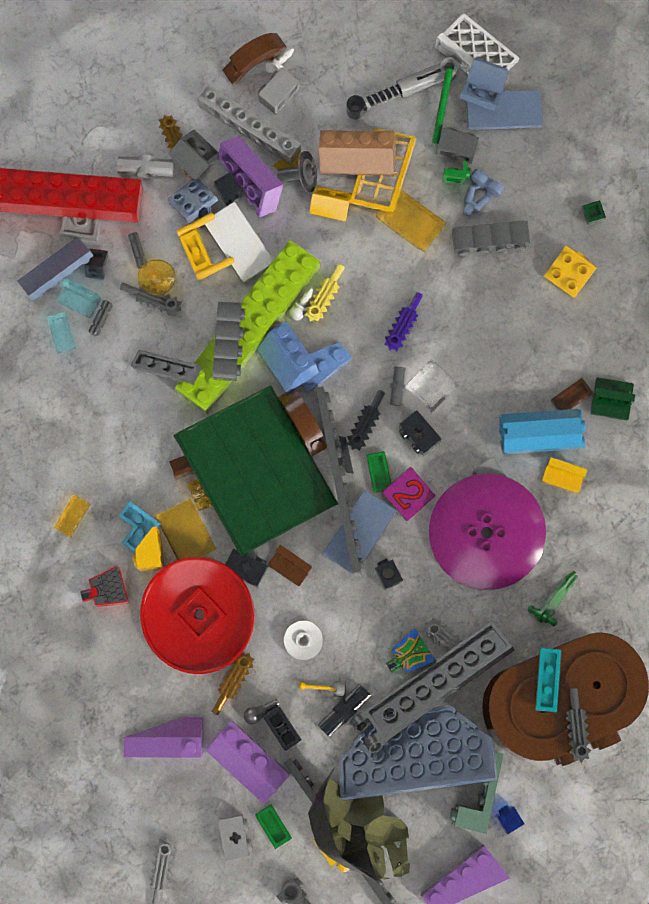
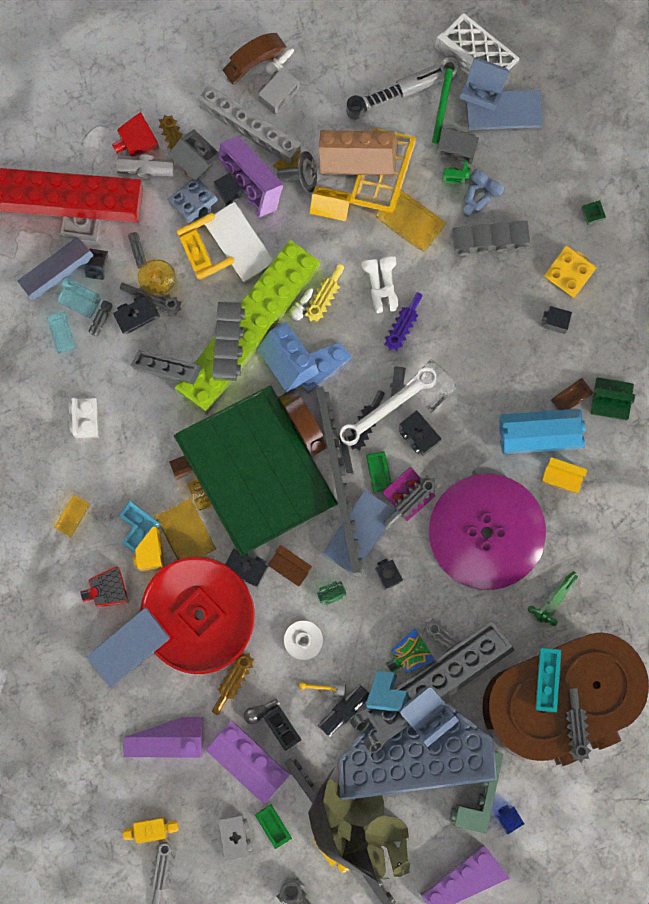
none -> white bracket [69,397,99,438]
none -> sand blue tile [86,607,171,687]
none -> red torso [112,112,159,157]
none -> black brick [113,295,160,334]
none -> yellow piece [122,817,179,844]
none -> clear green brick [317,581,347,606]
none -> white piece [340,367,436,446]
none -> white piece [361,257,398,313]
none -> medium azure tile [366,671,409,711]
none -> dark grey piece [383,475,438,529]
none -> sand blue bracket [399,686,459,746]
none -> black brick [541,306,572,334]

